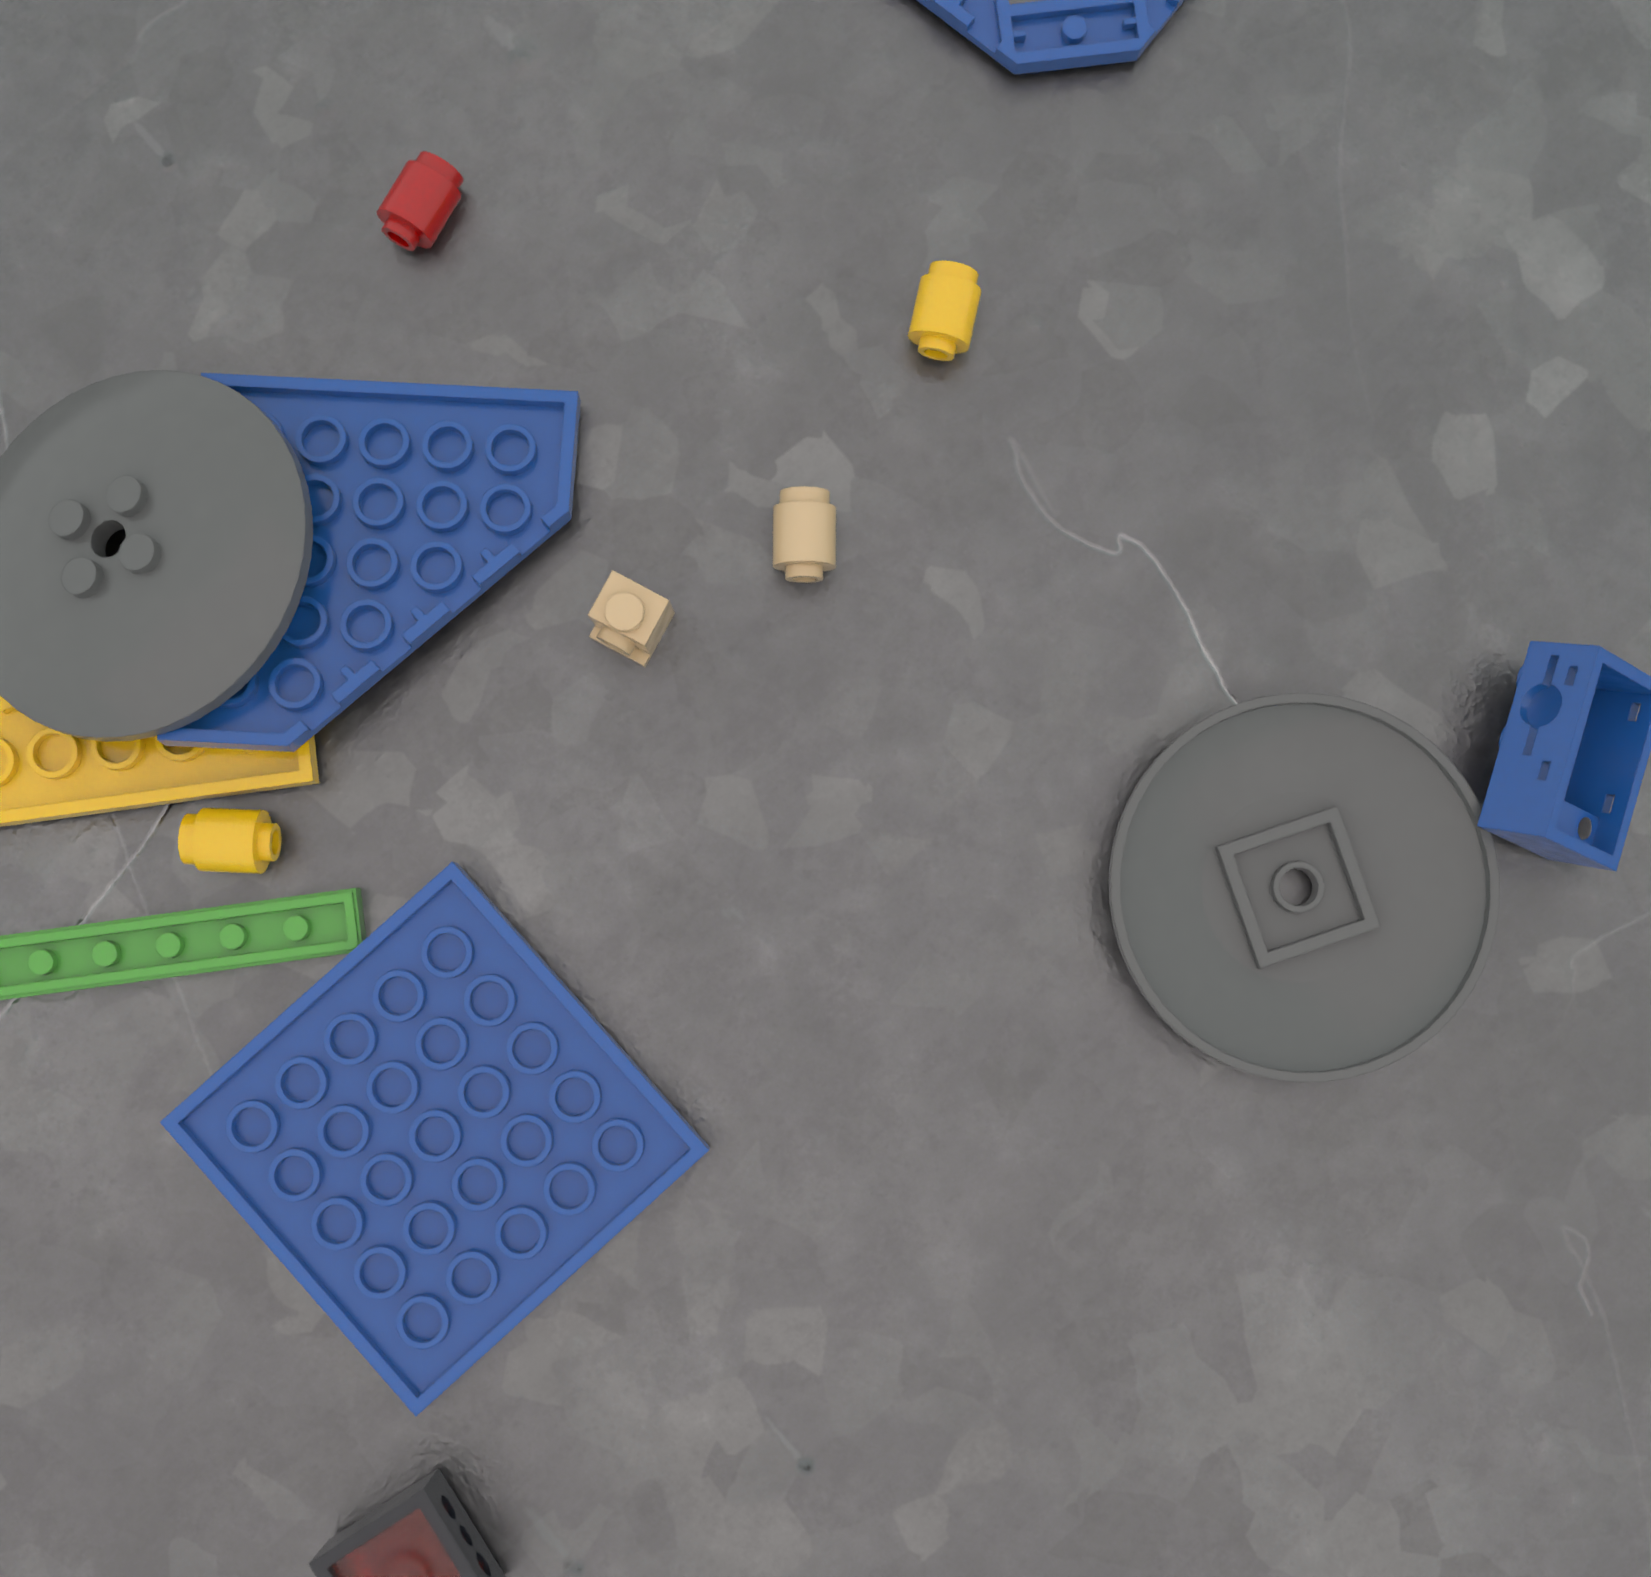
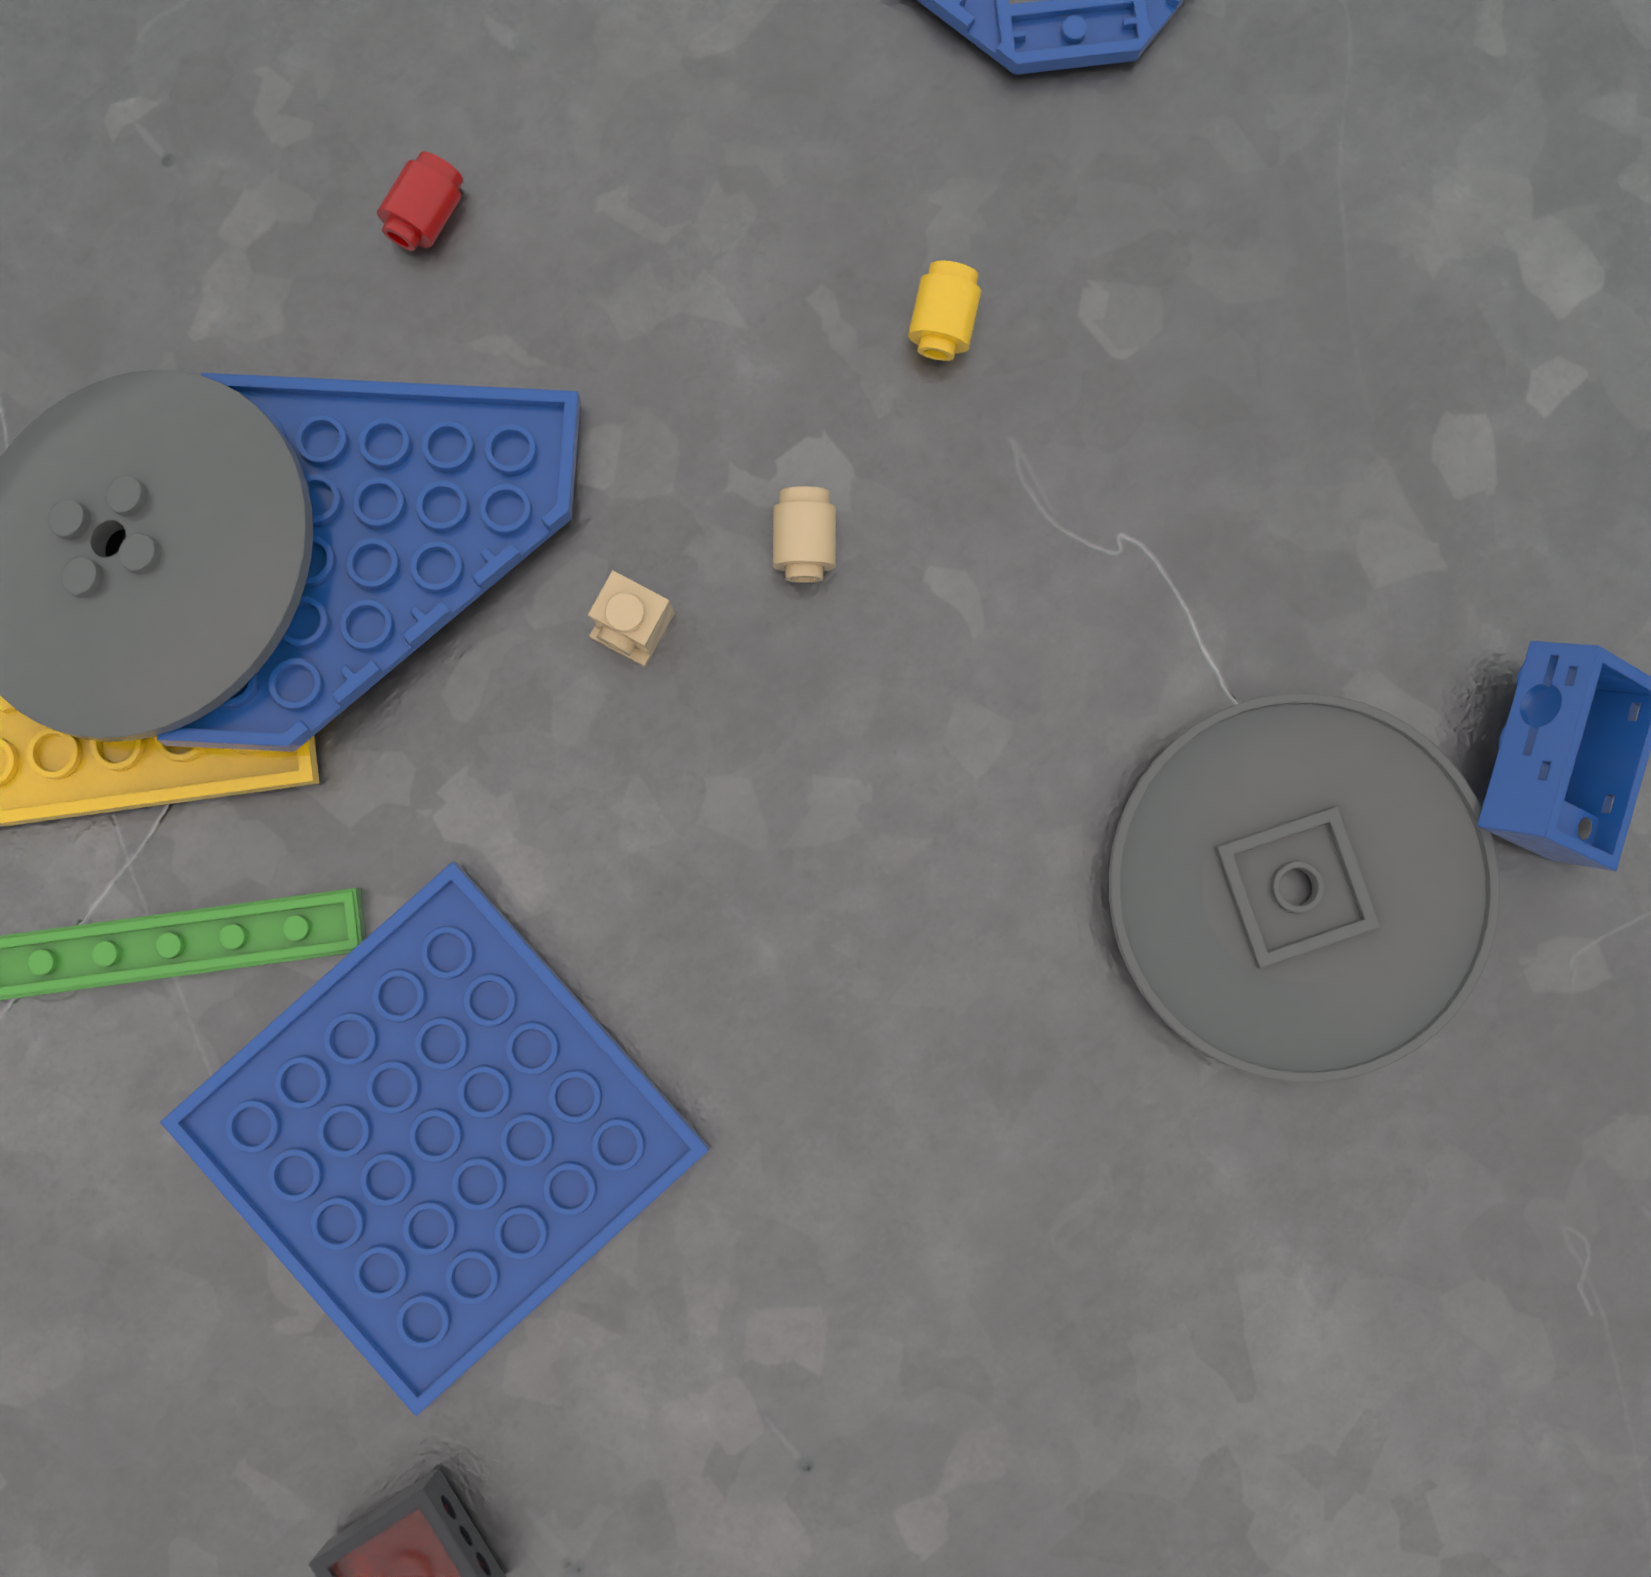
yellow brick [178,808,281,874] -> none

